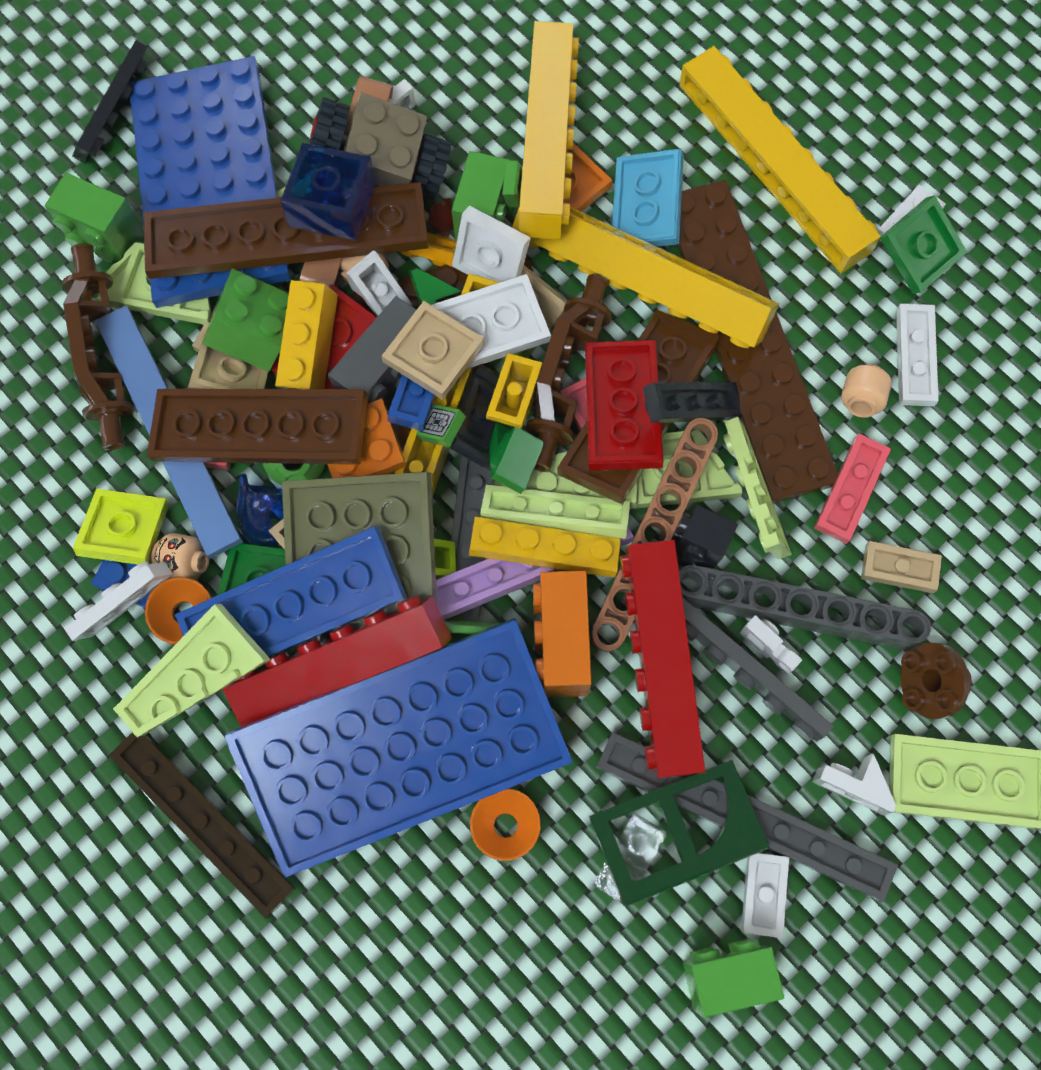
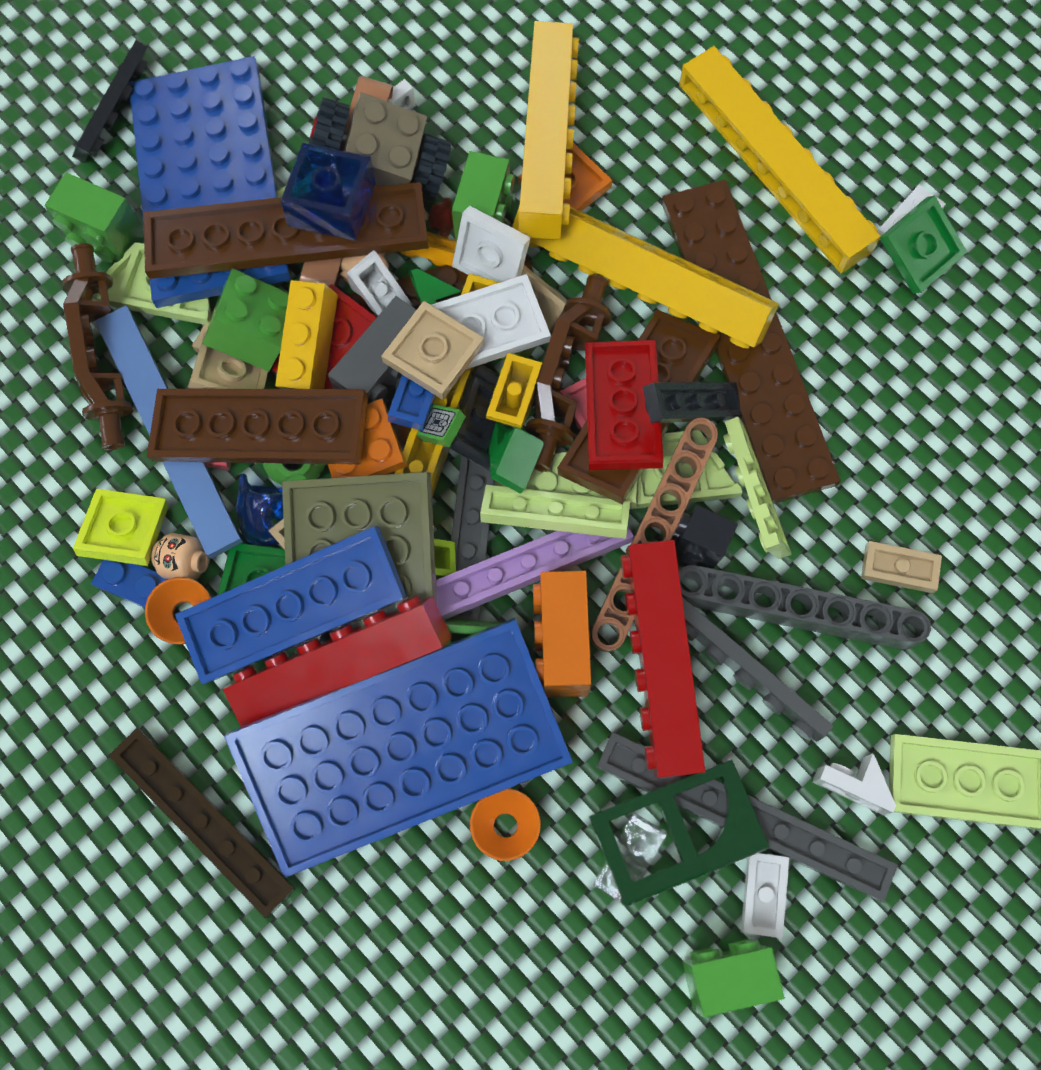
white plate [64,561,173,641] -> none
yellowish green wing [114,604,271,737] -> none
yellow plate [469,516,621,578] -> none
bright green tile [502,160,522,208] -> none
medium azure tile [612,149,684,247] -> none
white plate [740,615,802,675] -> none
coral plate [813,433,891,544] -> none
light nougat head [841,364,892,418] -> none
white plate [896,304,938,407] -> none
reddish brown plate [900,643,972,719] -> none

